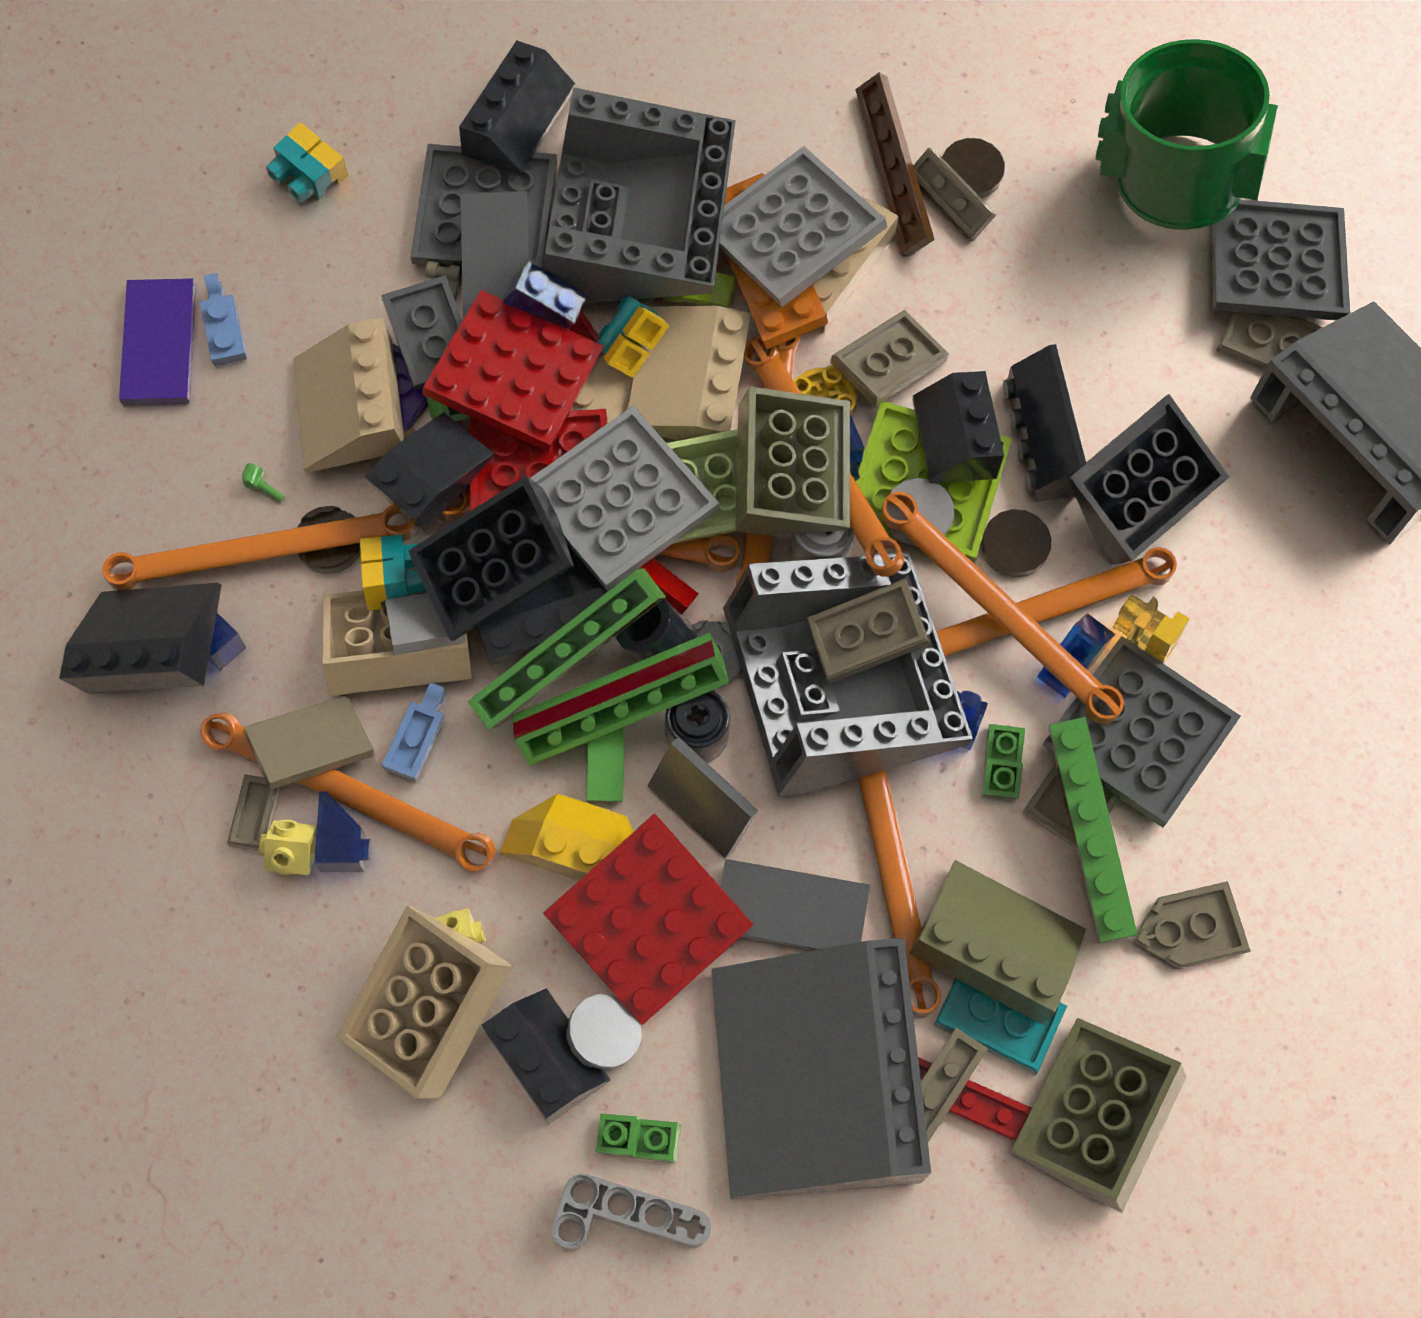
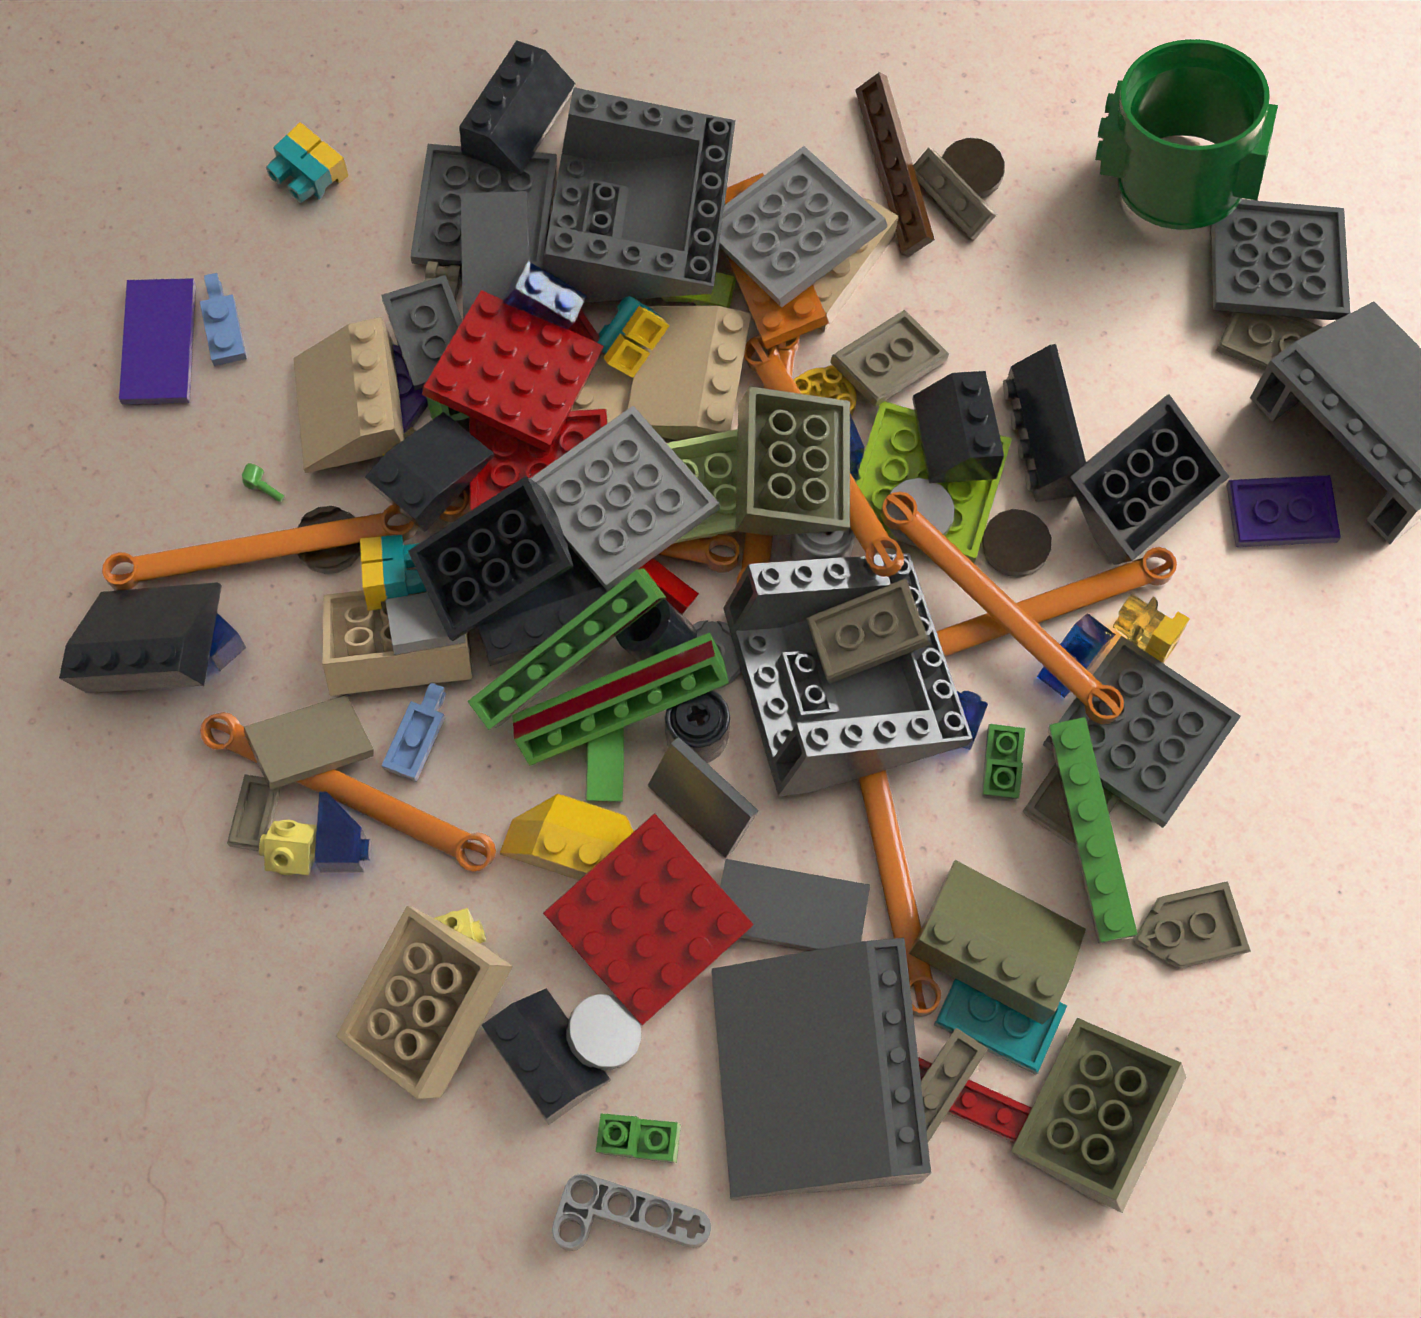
none -> dark purple tile [1226,475,1341,547]

